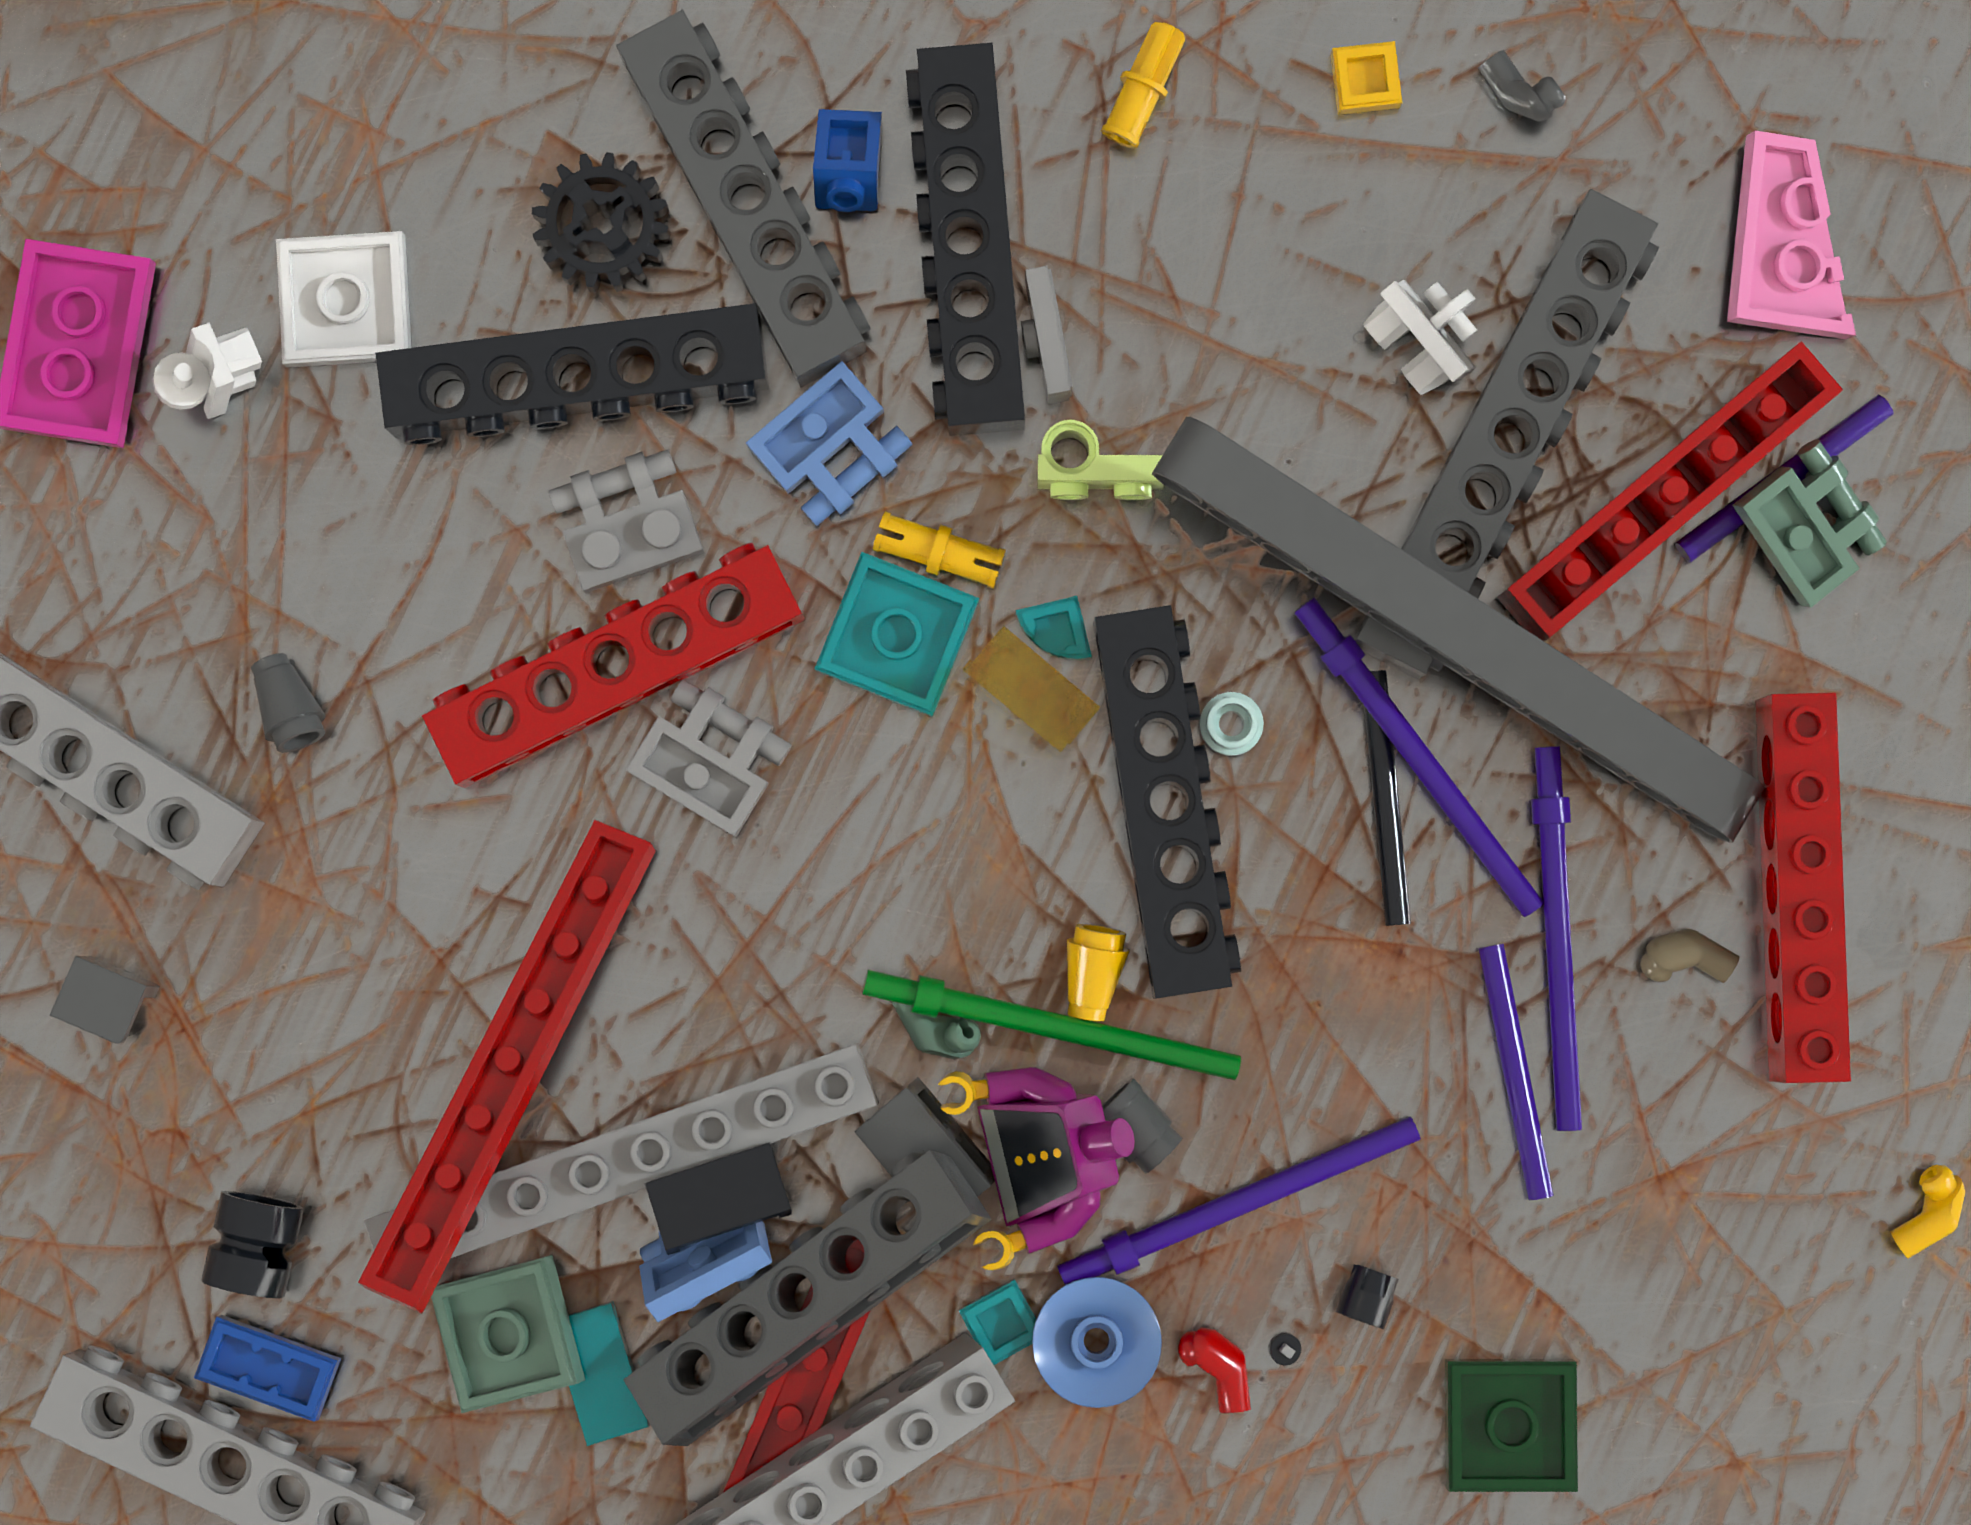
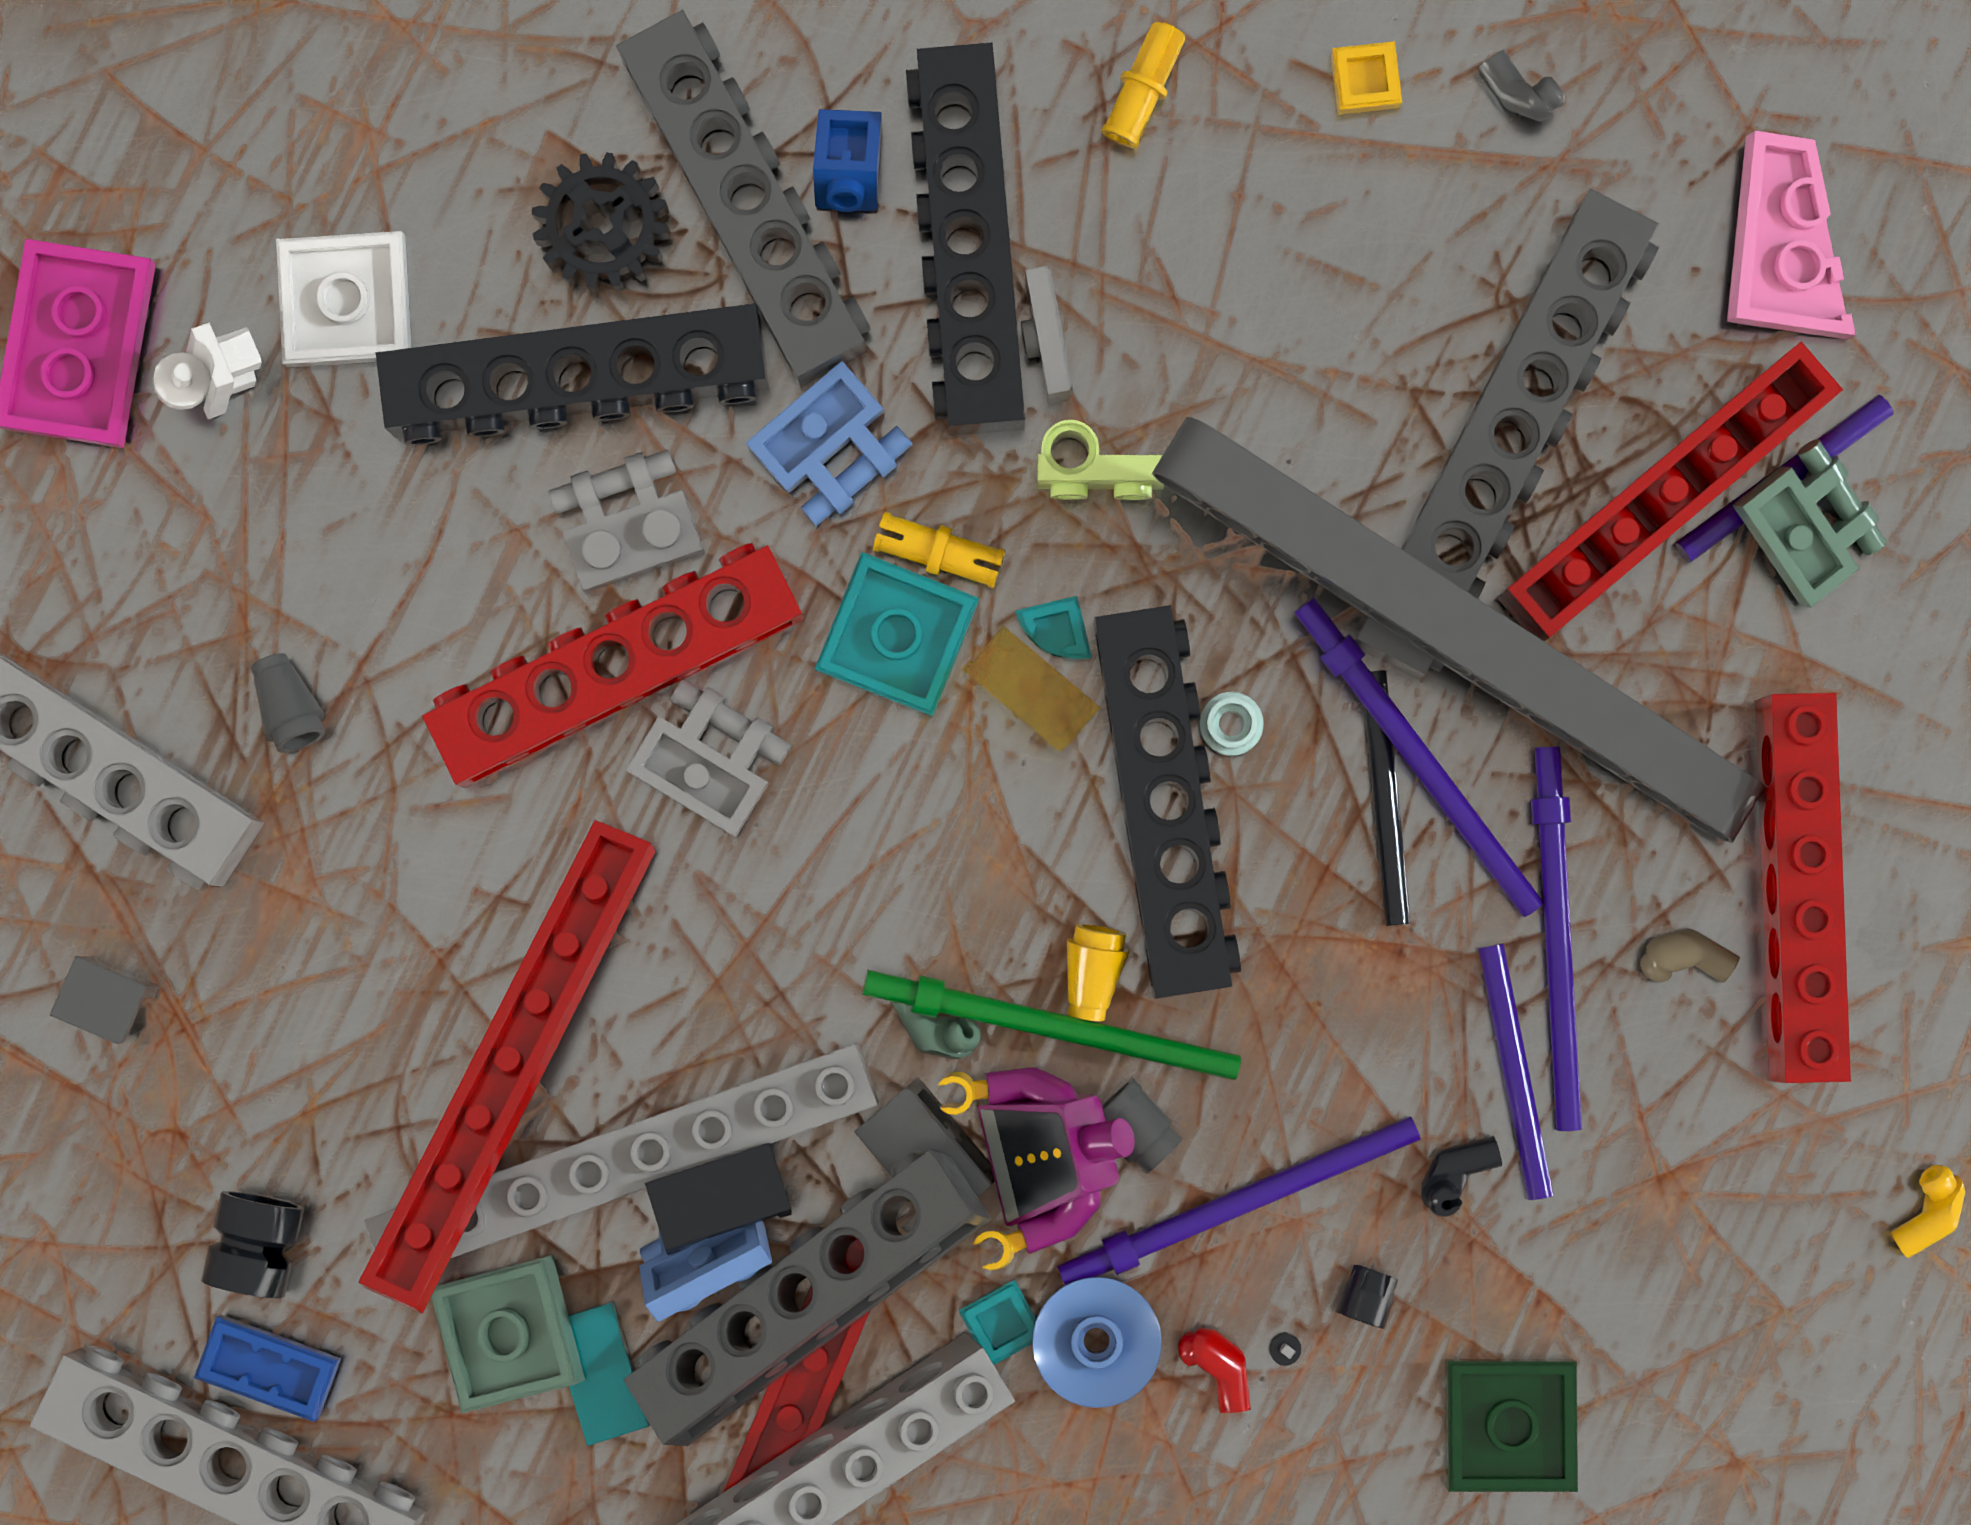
white hips [1363,280,1478,395] -> none
none -> black arm [1421,1136,1502,1217]

